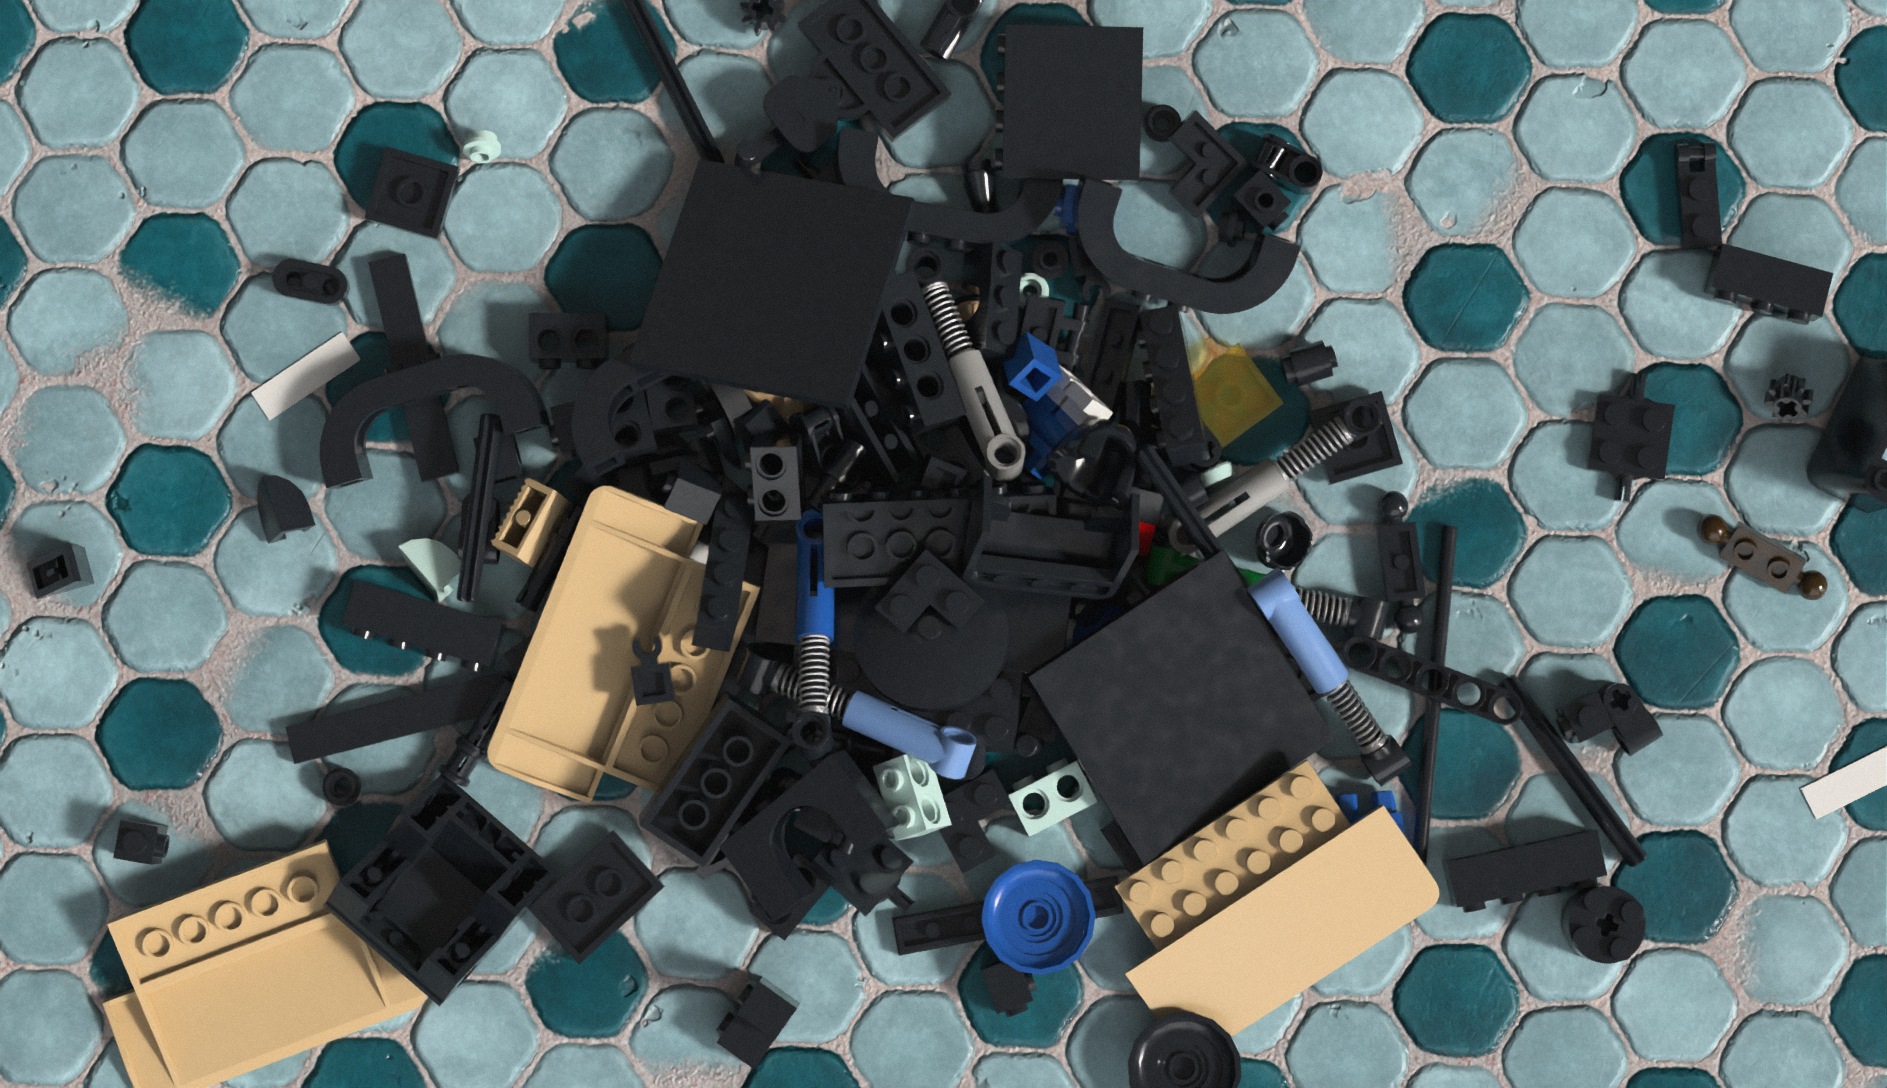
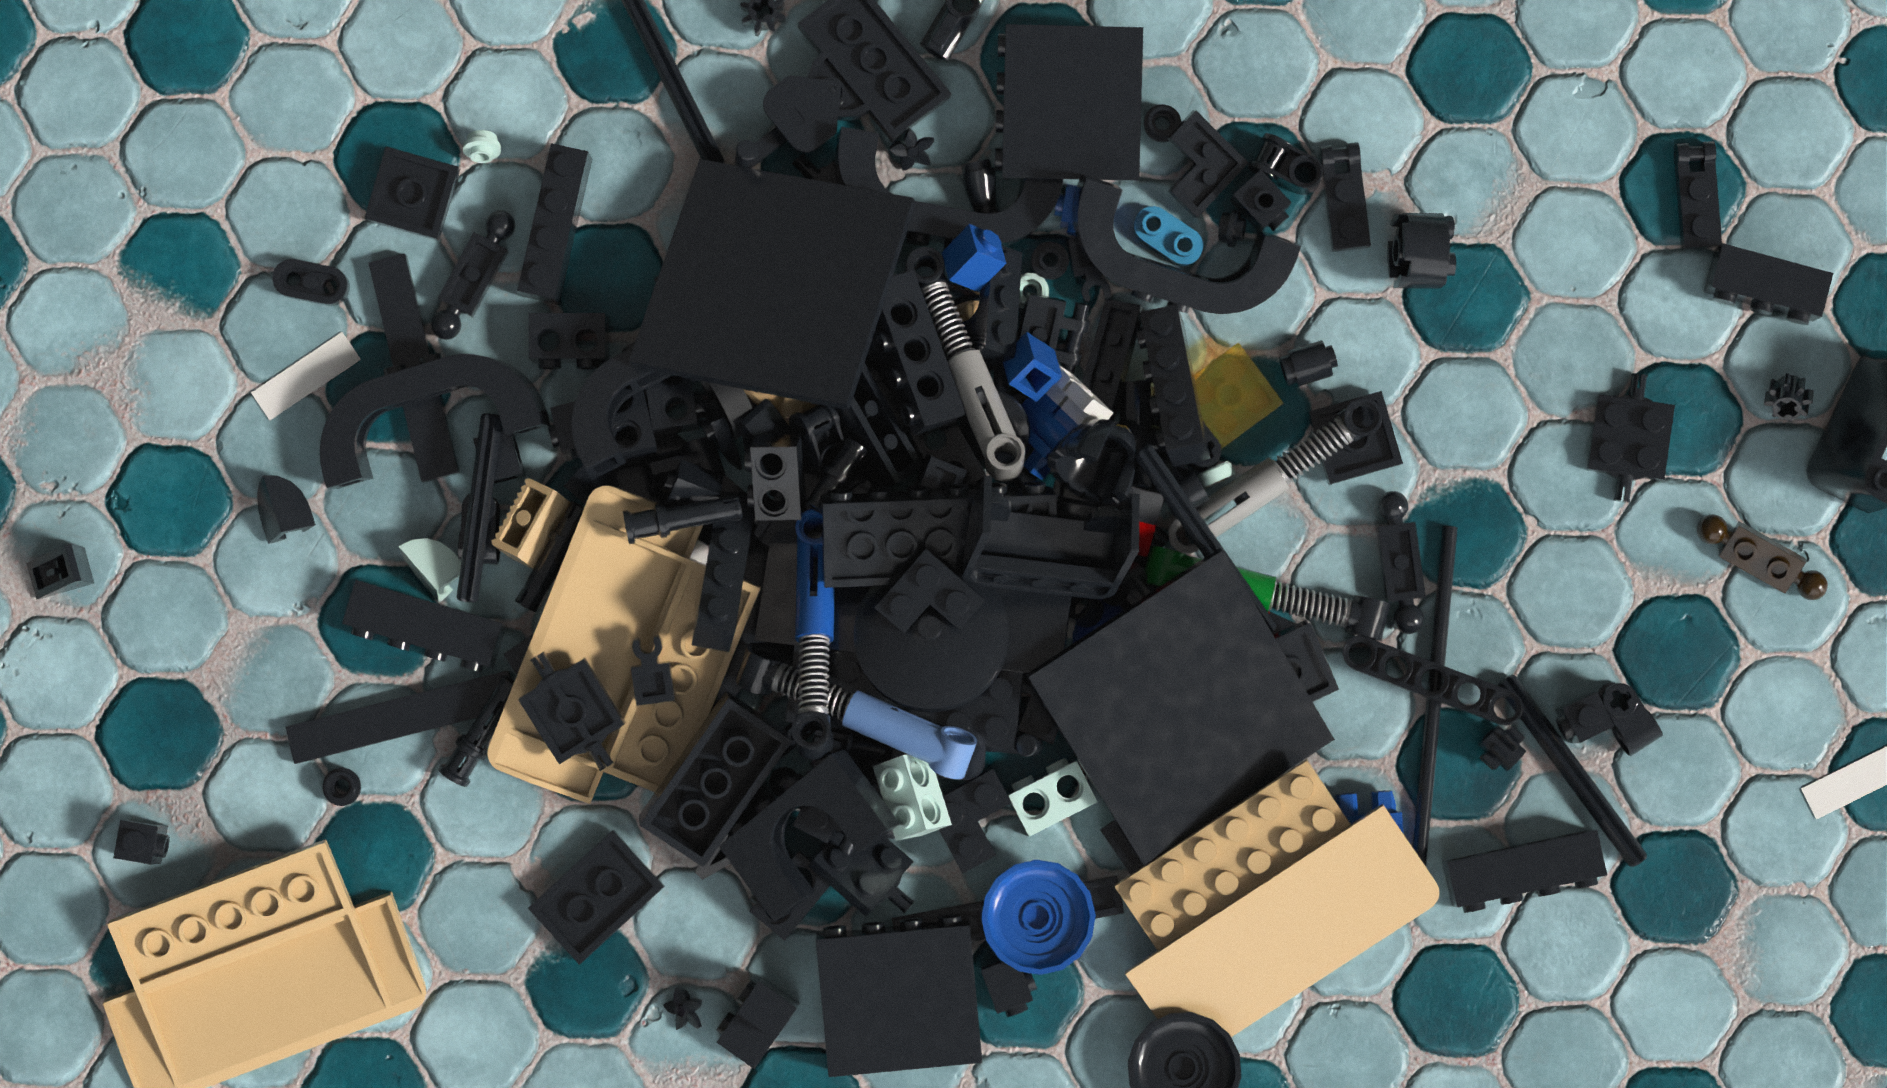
black slope [323,774,558,1007] -> none
piece [1246,567,1412,787] -> none
black hair [1255,511,1313,570] -> none
black brick [1560,885,1646,964] -> none
none -> black plate [431,210,516,340]
none -> black brick [517,143,593,305]
none -> black plate [518,651,626,771]
none -> black pin [623,494,743,545]
none -> black plant [663,986,702,1030]
none -> black panel [816,914,982,1077]
none -> black plant [889,128,934,171]
none -> blue brick [941,224,1006,292]
none -> dark azure plate [1133,206,1203,267]
none -> black plate [1320,142,1371,252]
none -> black brick [1387,213,1456,289]
none -> black gear [1478,724,1526,771]

